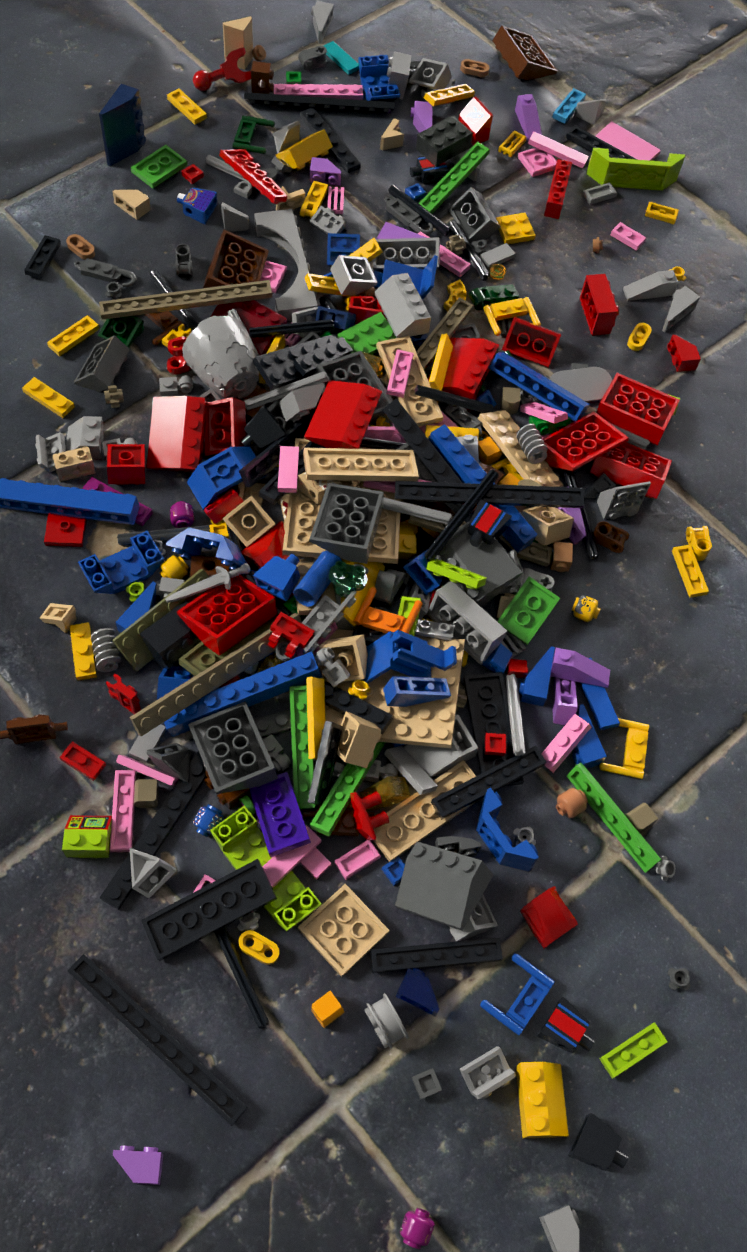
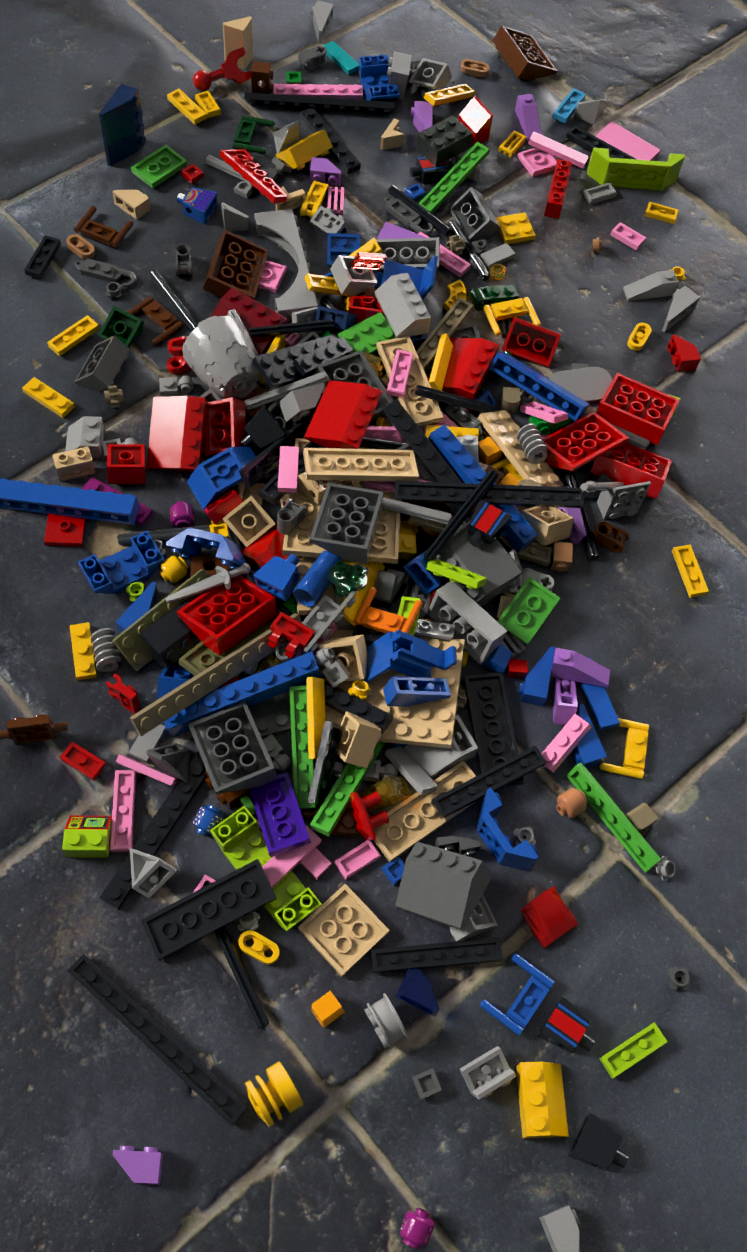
light grey bracket [35,432,66,473] -> none
tan slope [40,603,76,633] -> none
dark tan plate [99,280,272,320] -> none
dark tan piece [134,779,159,808] -> none
light grey brick [156,577,185,600] -> none
yellow plate [162,324,191,348] -> none
medium nougat plate [252,45,266,61] -> none
red plate [485,733,506,756] -> none
light grey axle [505,674,525,756] -> none
yellow head [571,595,601,622] -> none
red brick [580,274,619,336] -> none
yellow piece [686,526,712,561] -> none
none -> reddish brown plate [74,206,133,248]
none -> yellow plate [195,91,221,118]
none -> yellow wheel [245,1061,303,1128]
none -> dark grey piece [277,498,308,534]
none -> clear red tile [351,252,388,270]
none -> light grey bar [580,481,625,493]

